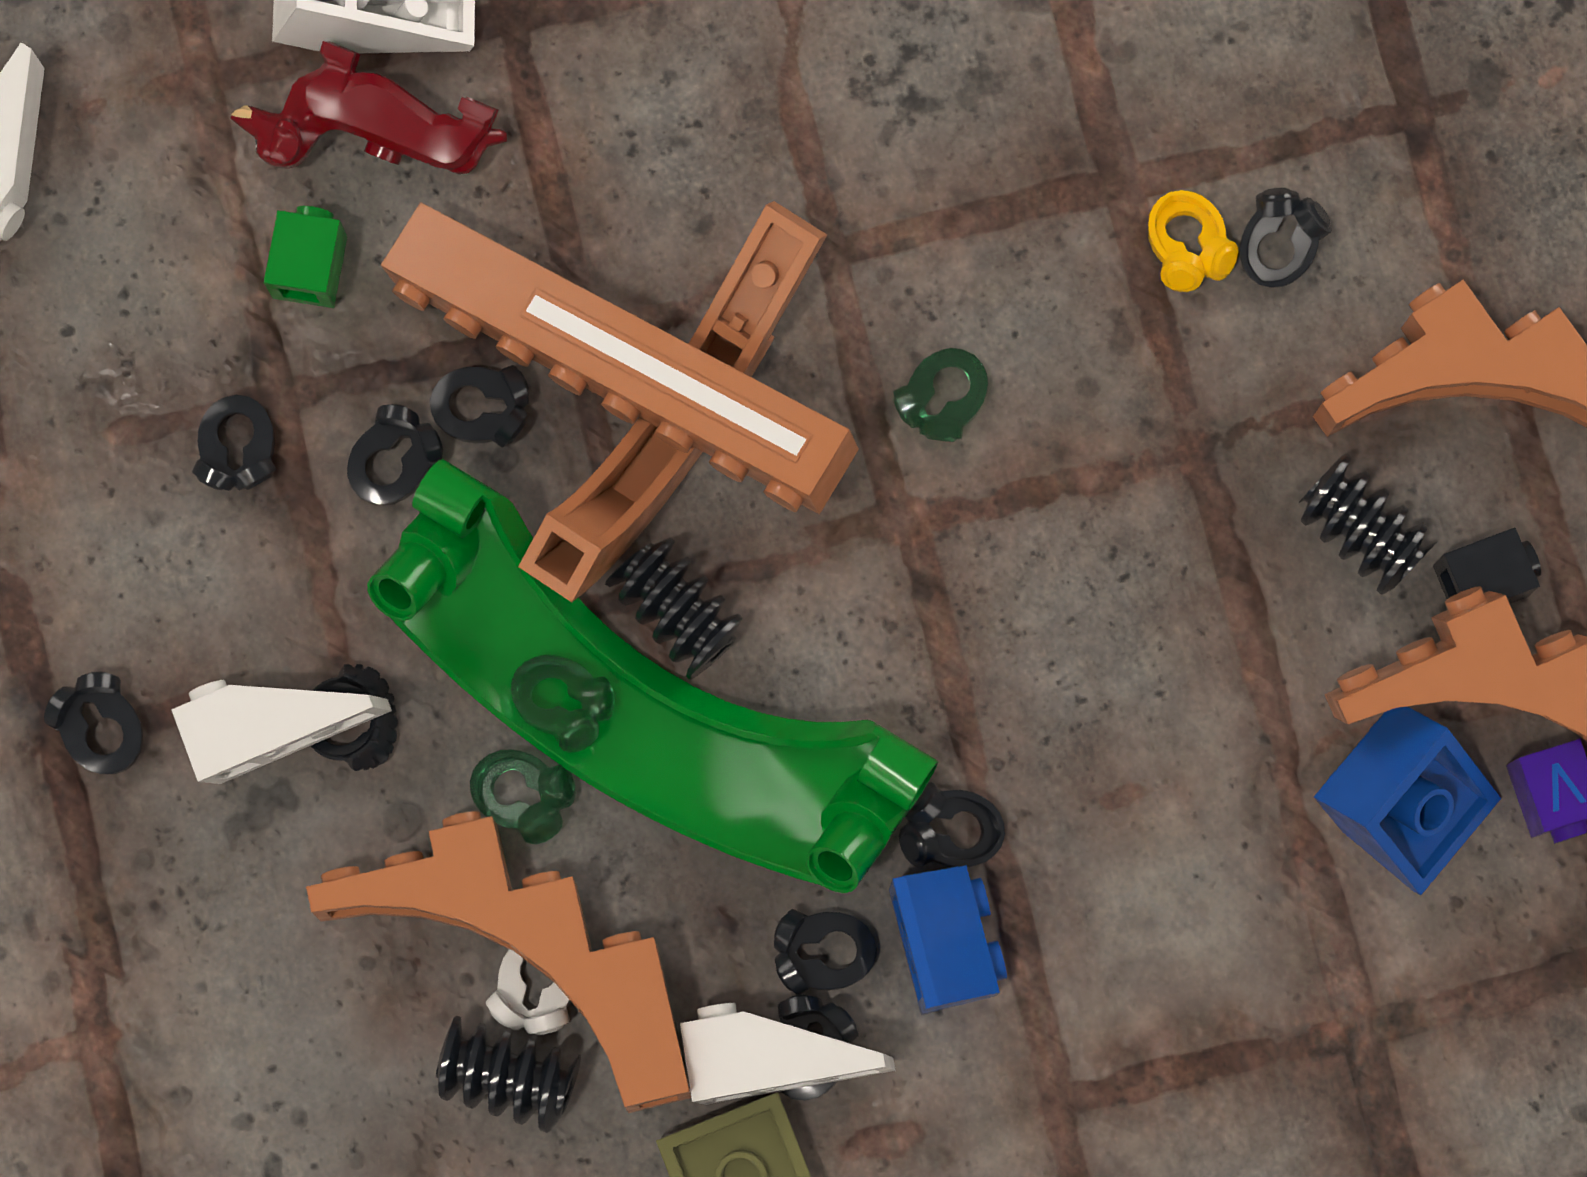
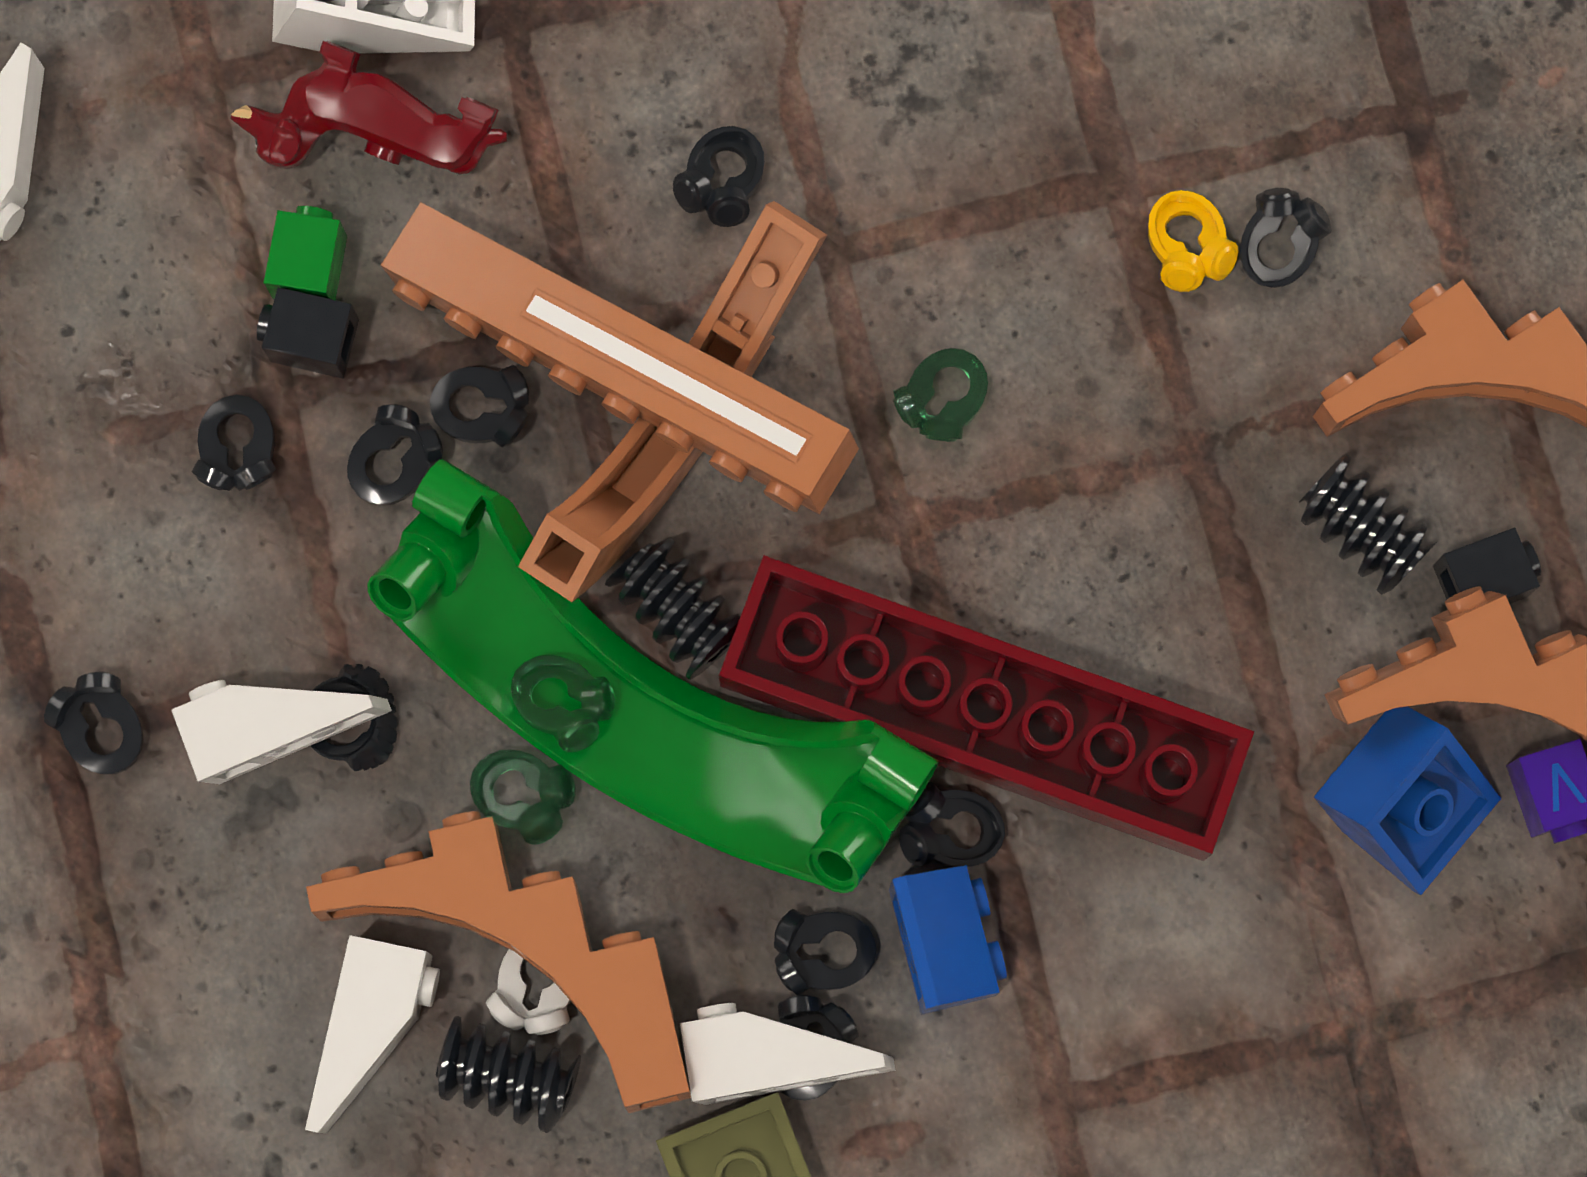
none -> black brick [257,287,359,379]
none -> white slope [305,935,440,1134]
none -> black piece [673,126,765,227]
none -> dark red brick [719,555,1255,861]

